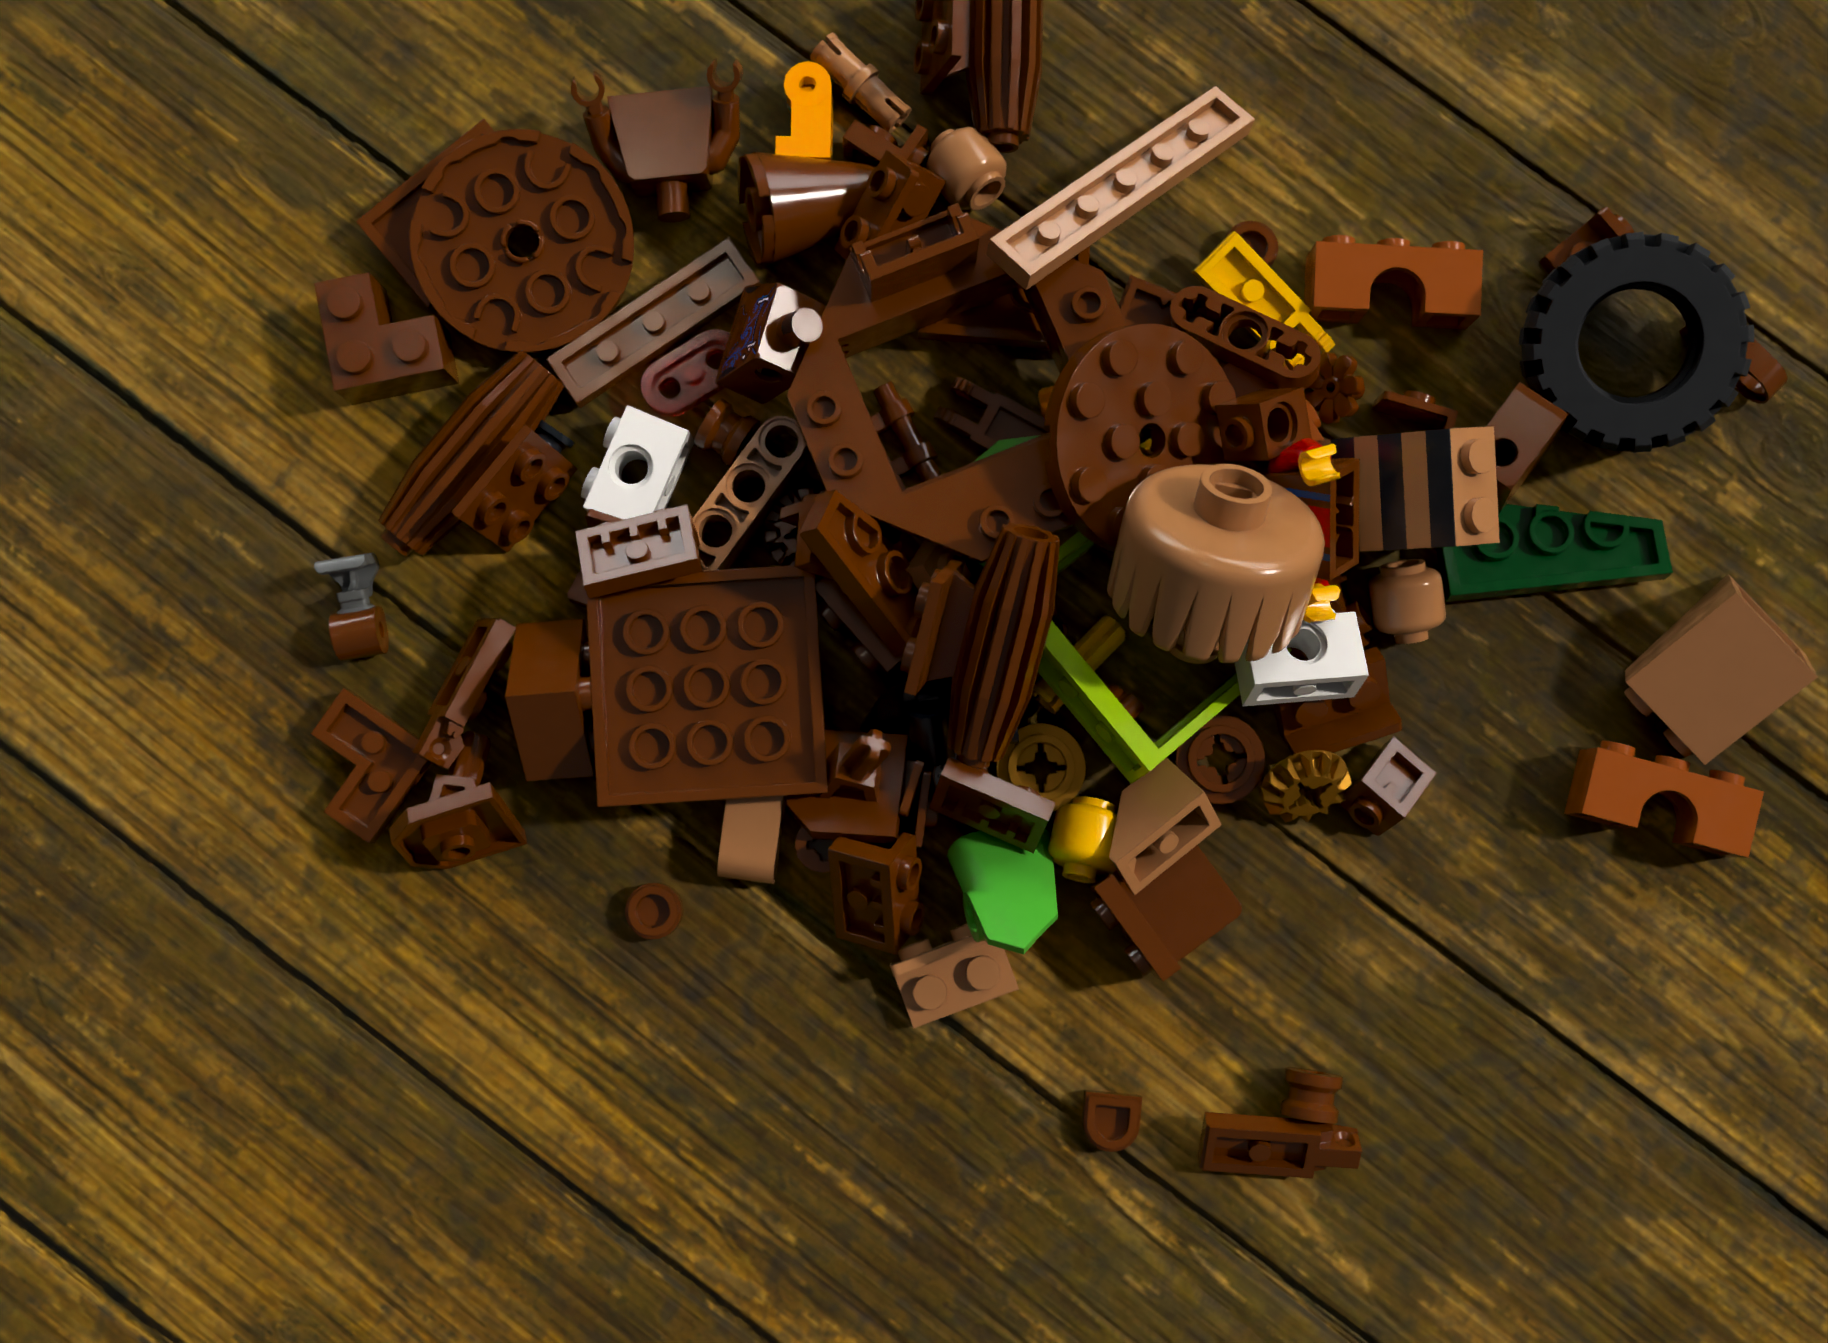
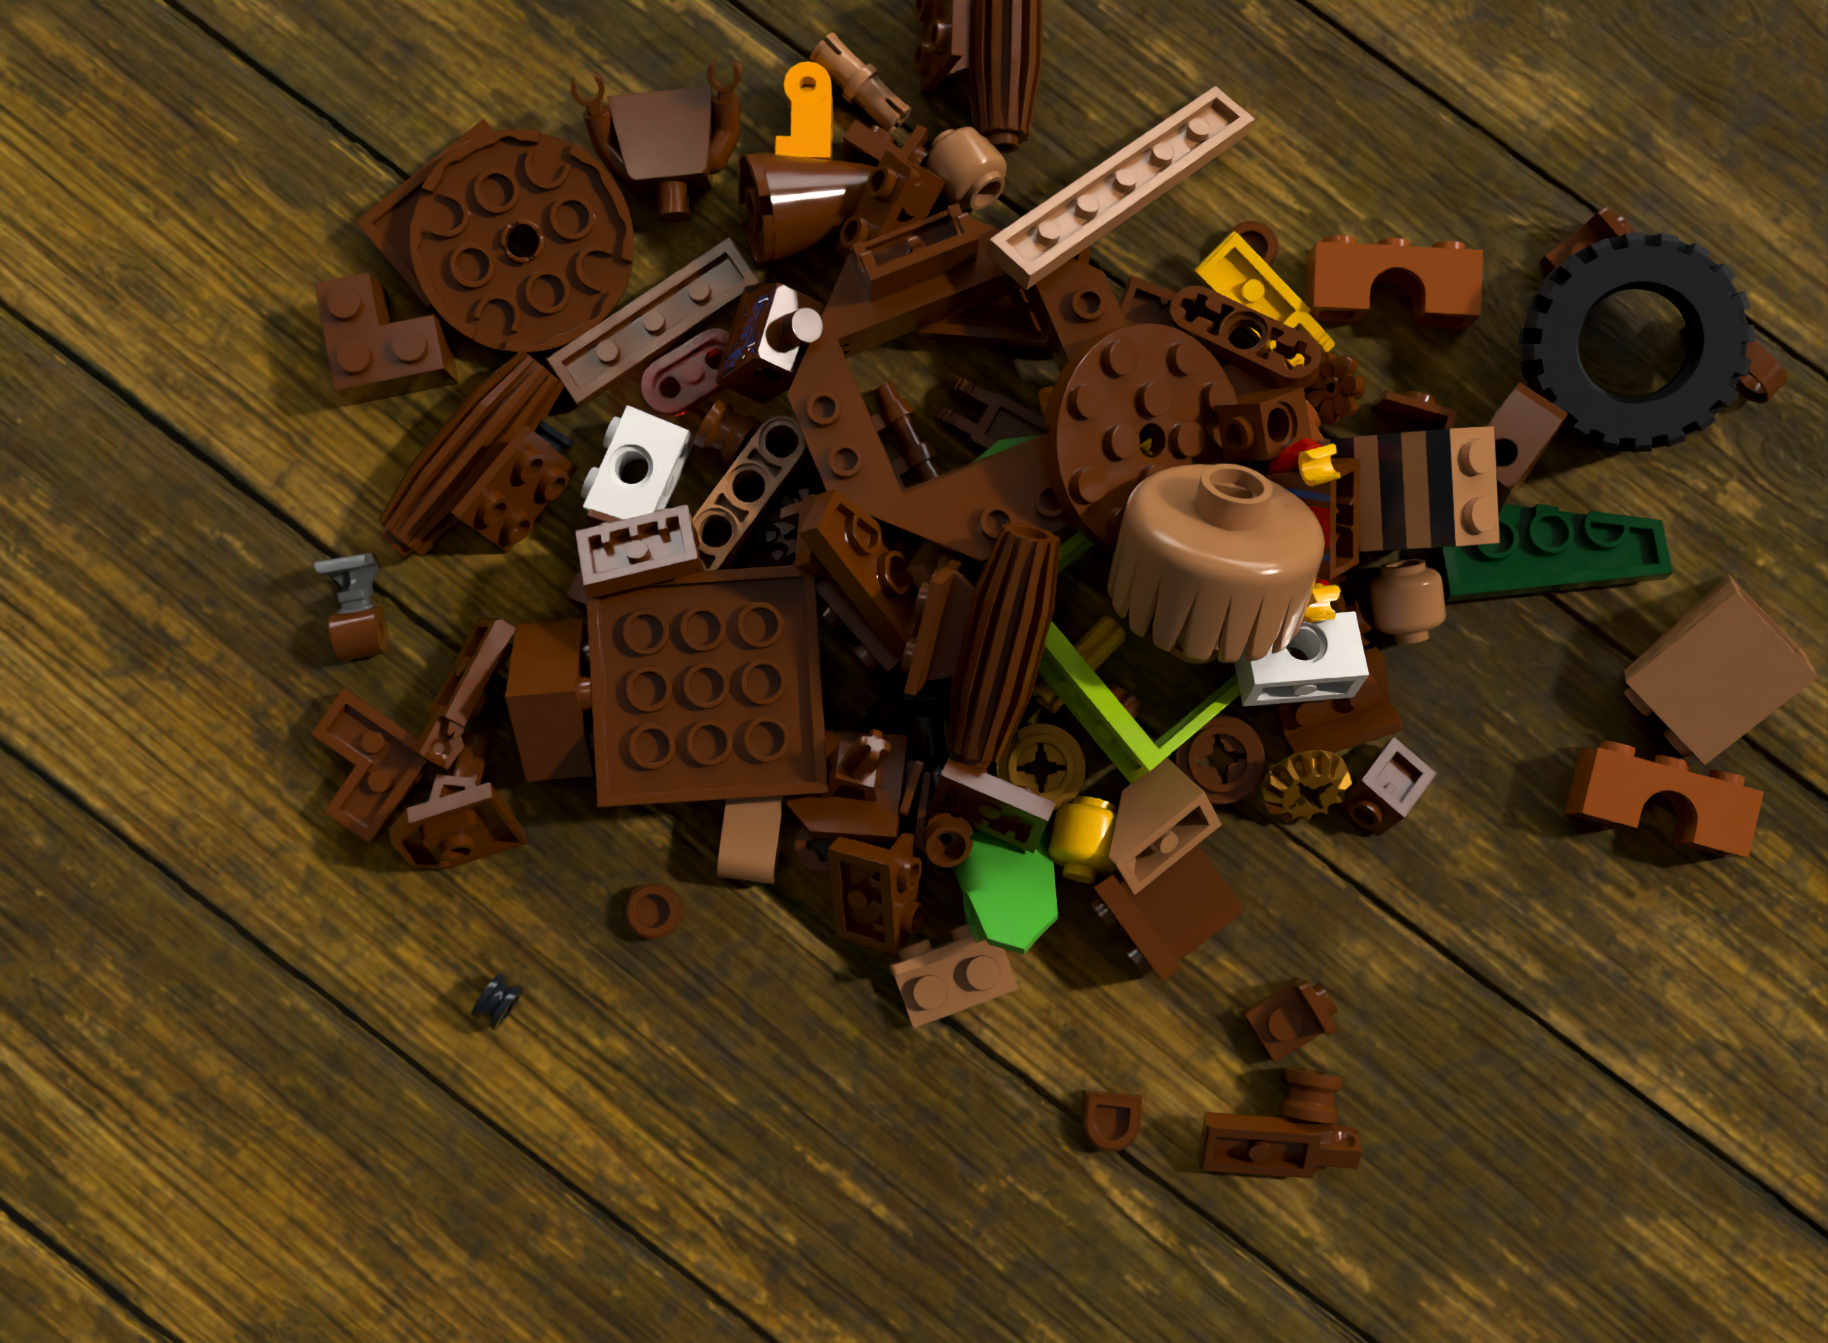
none -> black bush [471,973,524,1031]
none -> reddish brown plate [917,812,973,867]
none -> reddish brown bracket [1241,977,1338,1063]

